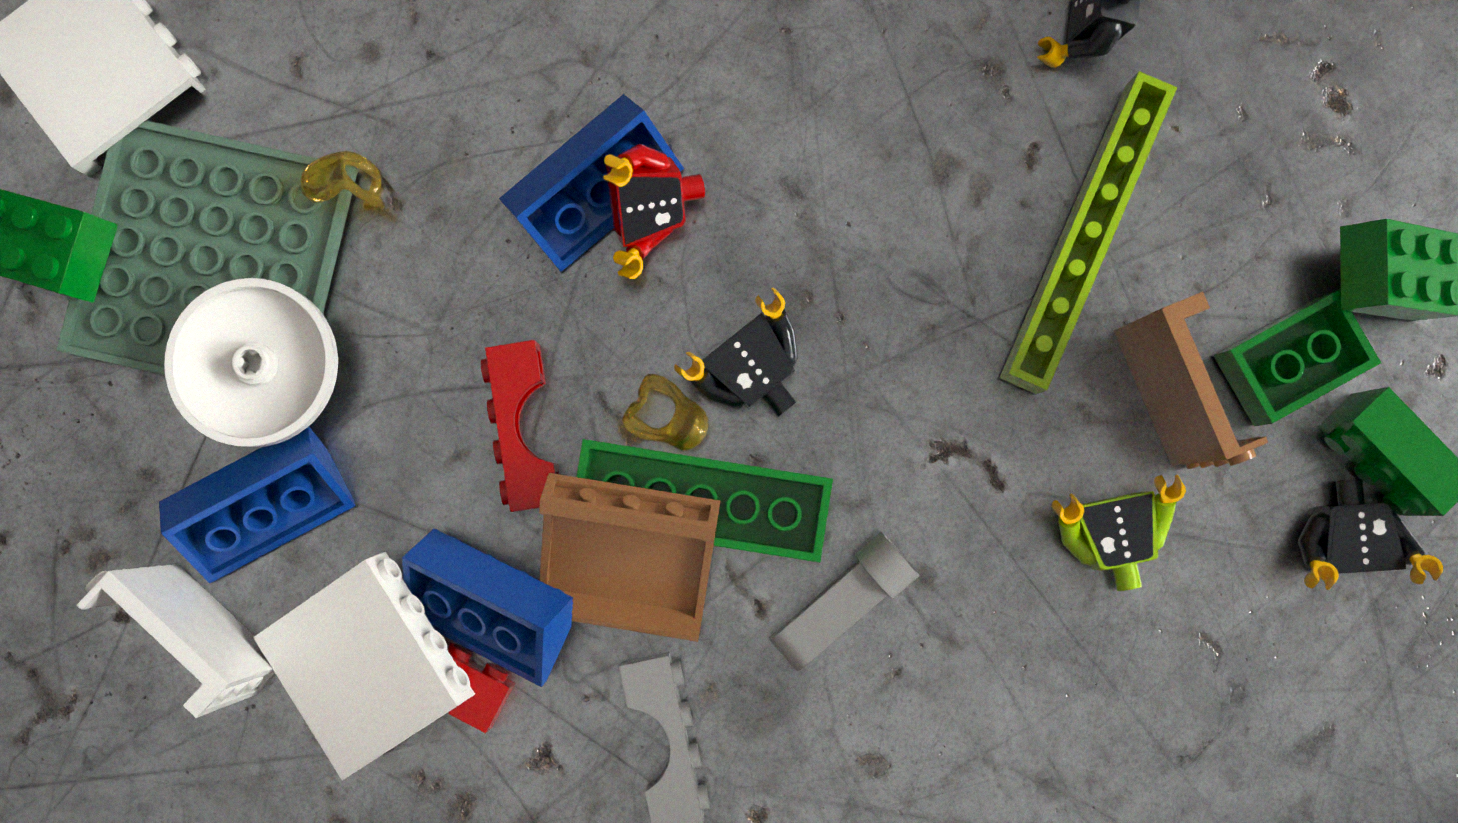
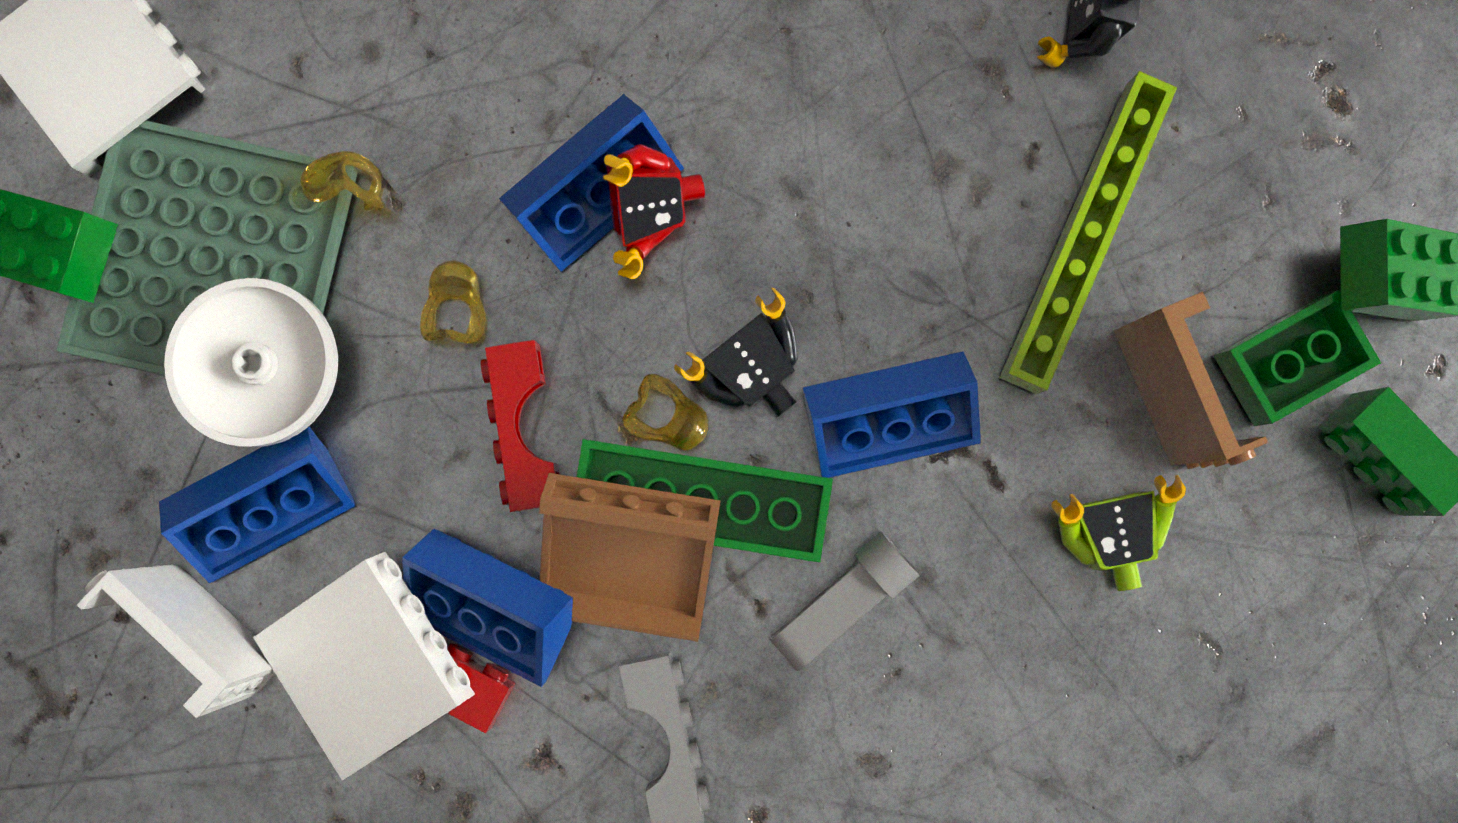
torso [1298,479,1443,590] -> none
none -> clear yellow piece [420,260,486,343]
none -> blue slope [803,351,981,478]

